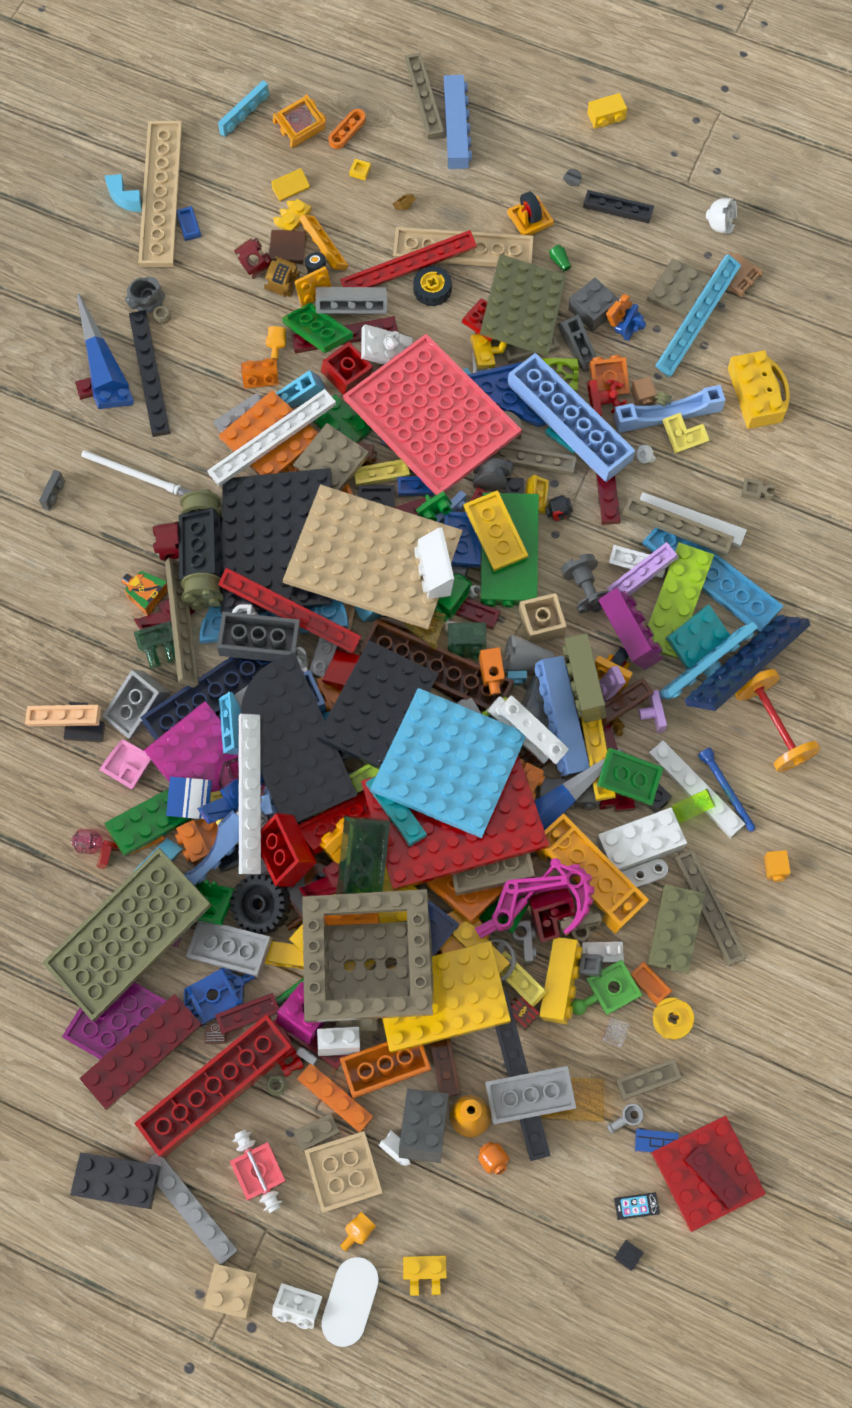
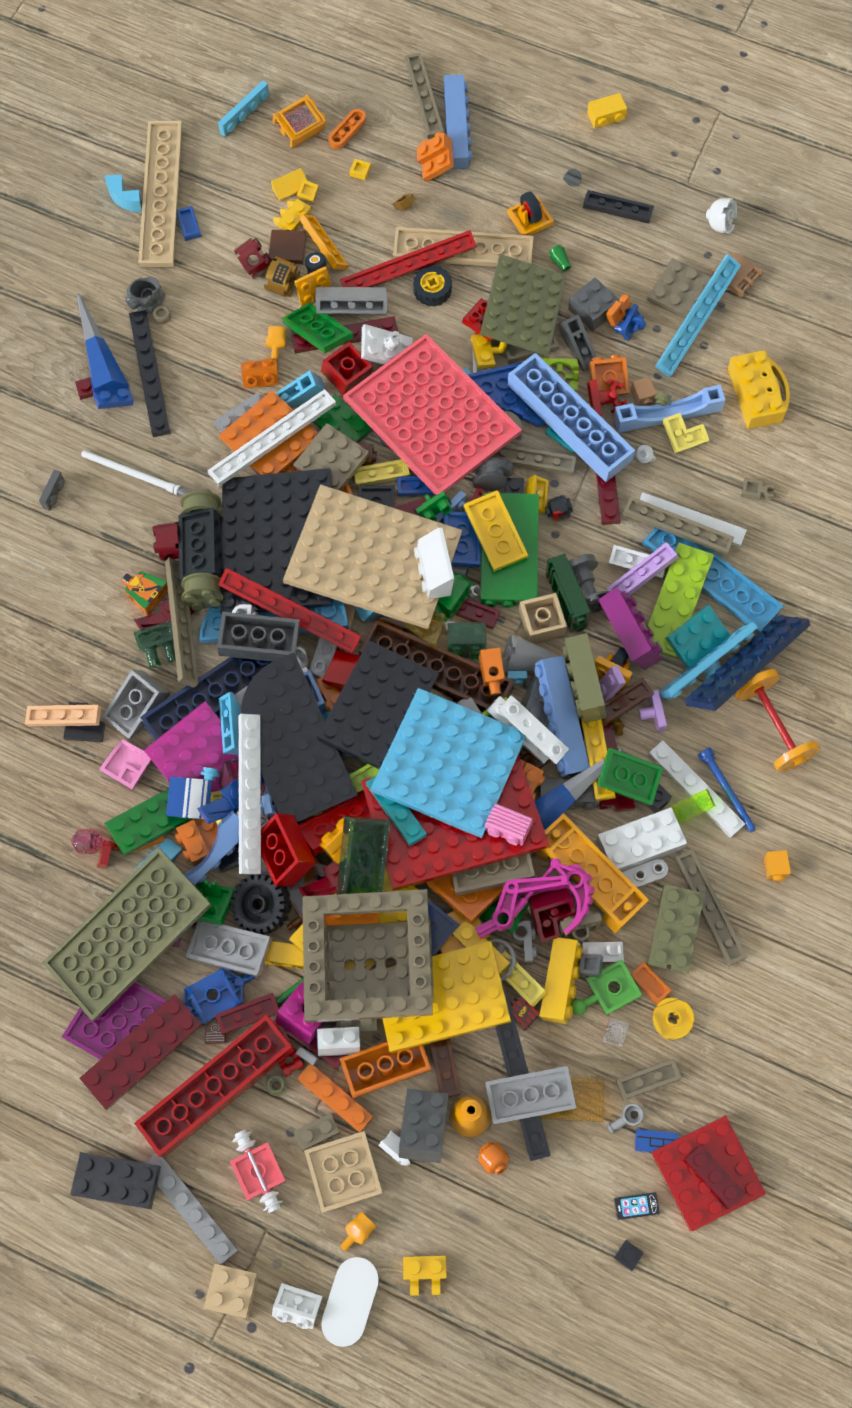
none -> medium azure plate [201,767,220,781]
none -> yellow plate [297,179,319,203]
none -> orange plate [417,132,454,182]
none -> bright pink brick [485,803,533,845]
none -> dark green door [545,553,590,633]

